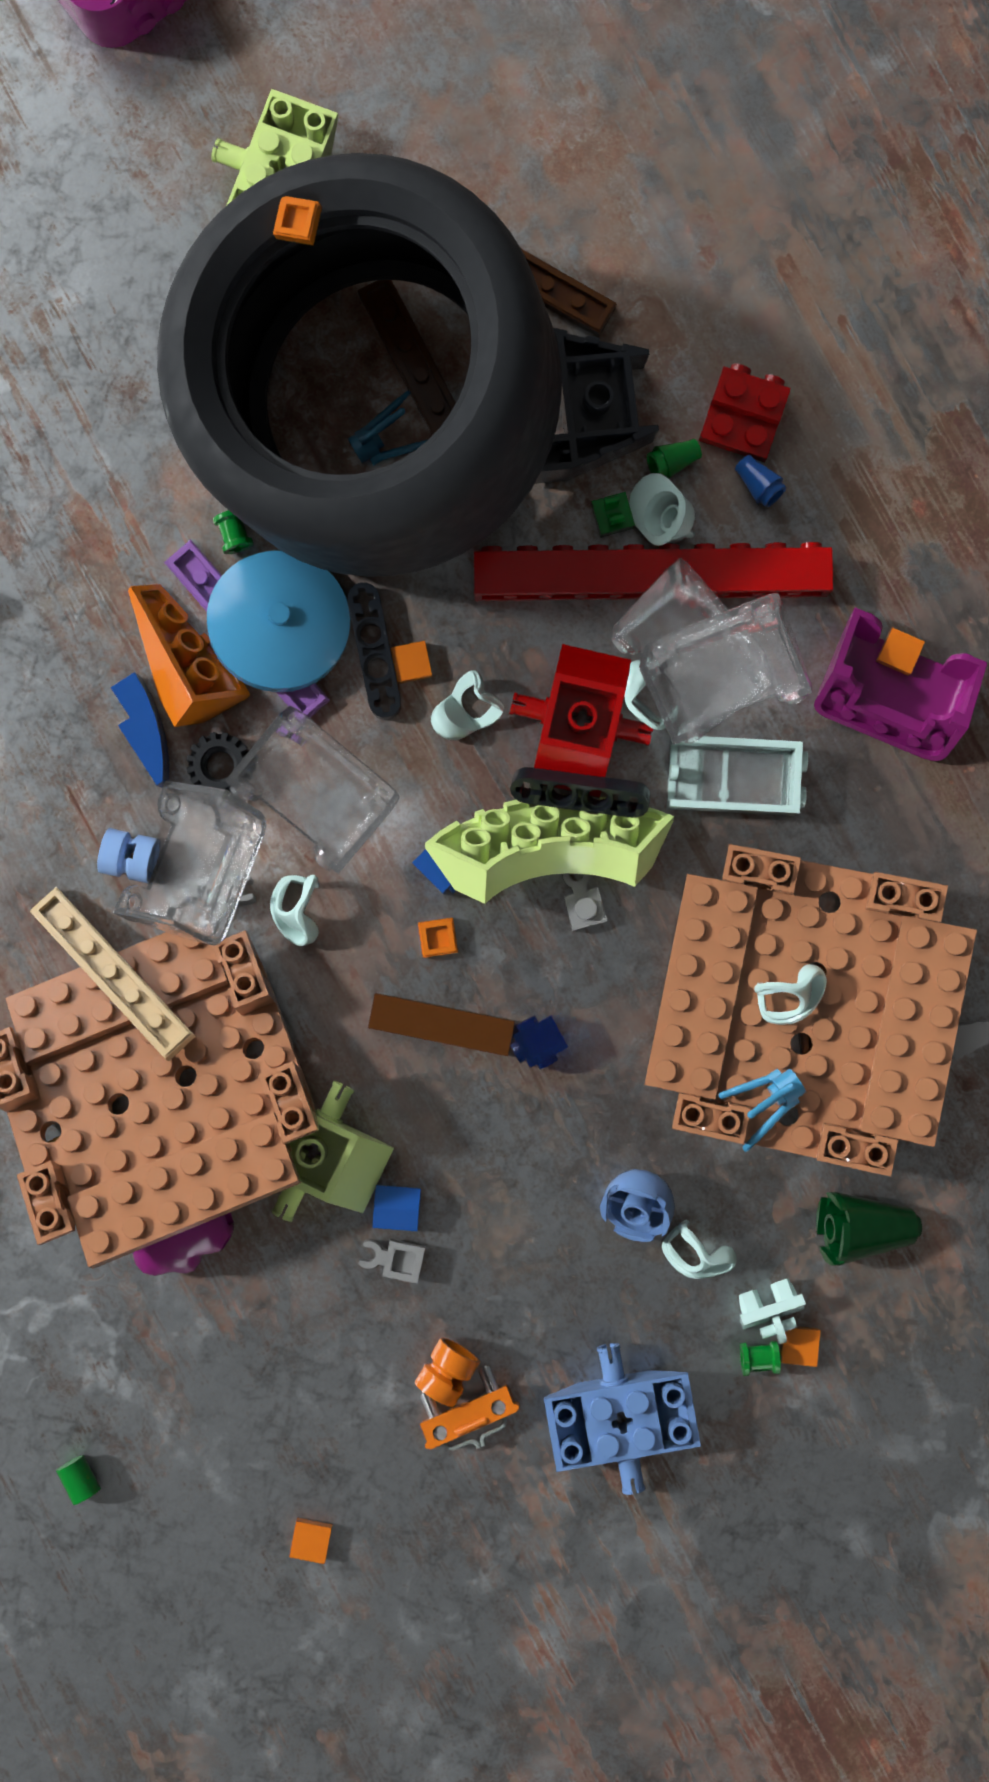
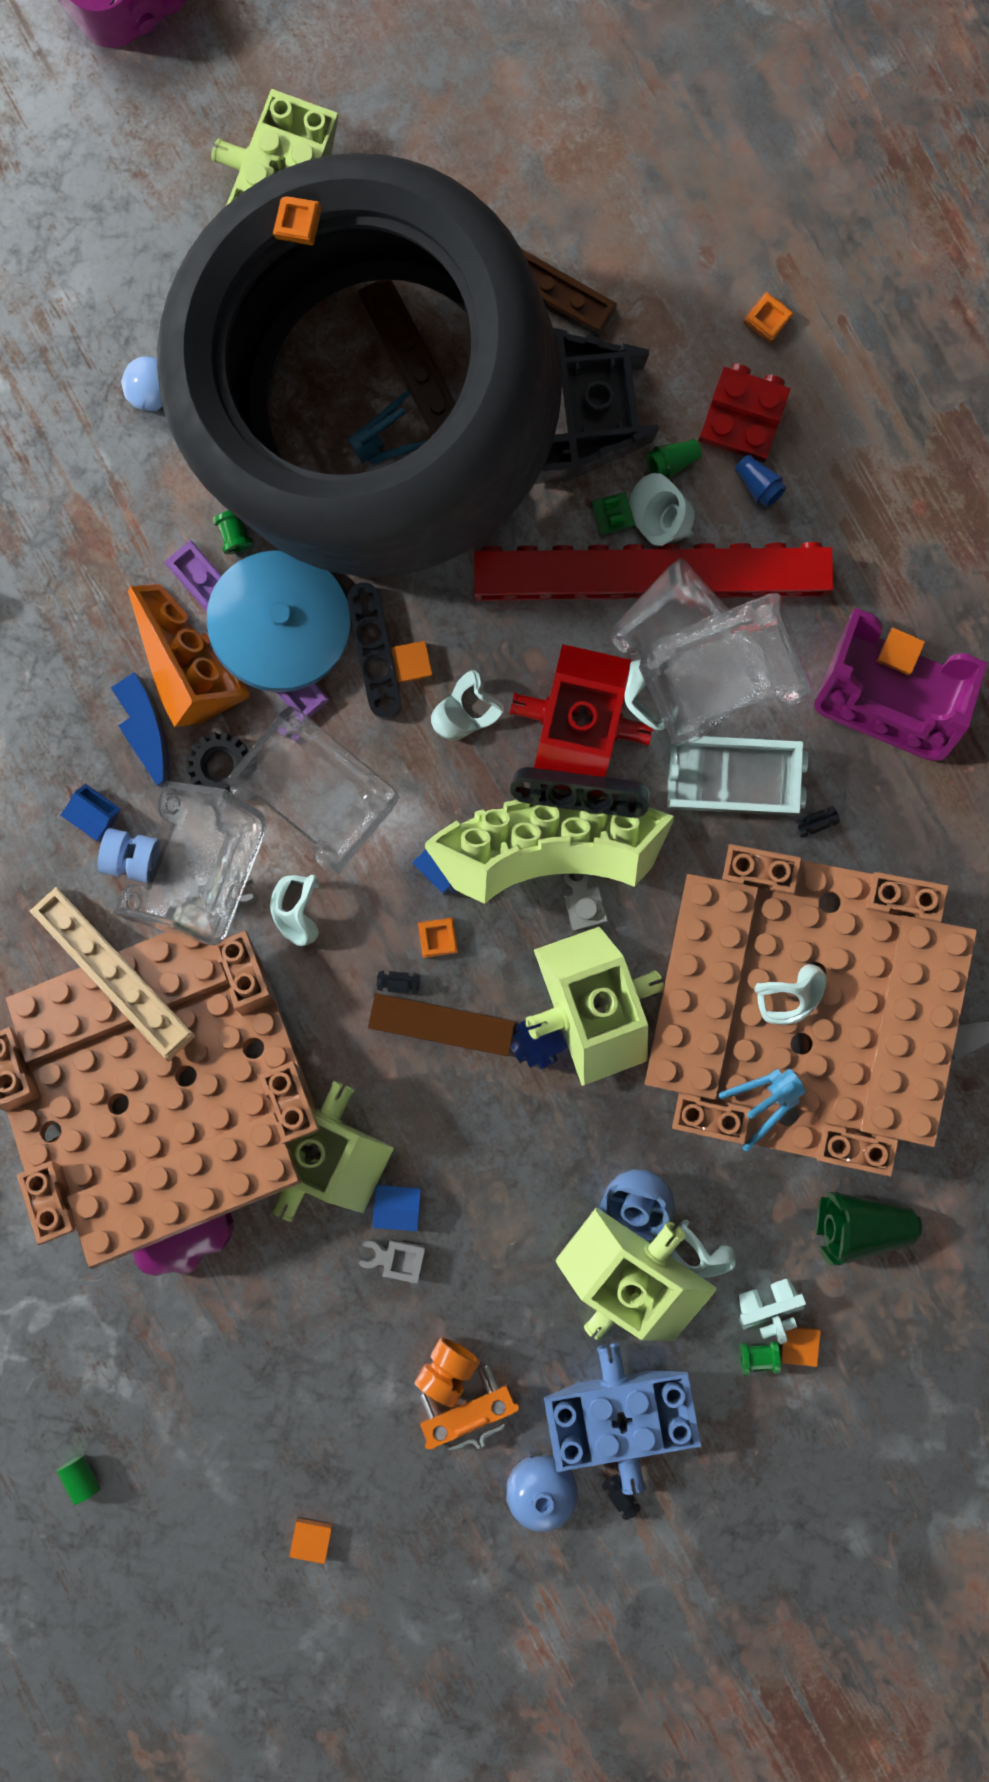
none -> blue piece [60,783,121,842]
none -> light blue hair [121,356,163,412]
none -> black piece [377,970,420,994]
none -> medium blue cylinder [506,1454,578,1532]
none -> yellowish green slope [526,927,664,1086]
none -> yellowish green slope [556,1207,716,1341]
none -> black piece [602,1474,641,1520]
none -> orange tile [743,292,794,344]
none -> black piece [795,806,840,838]

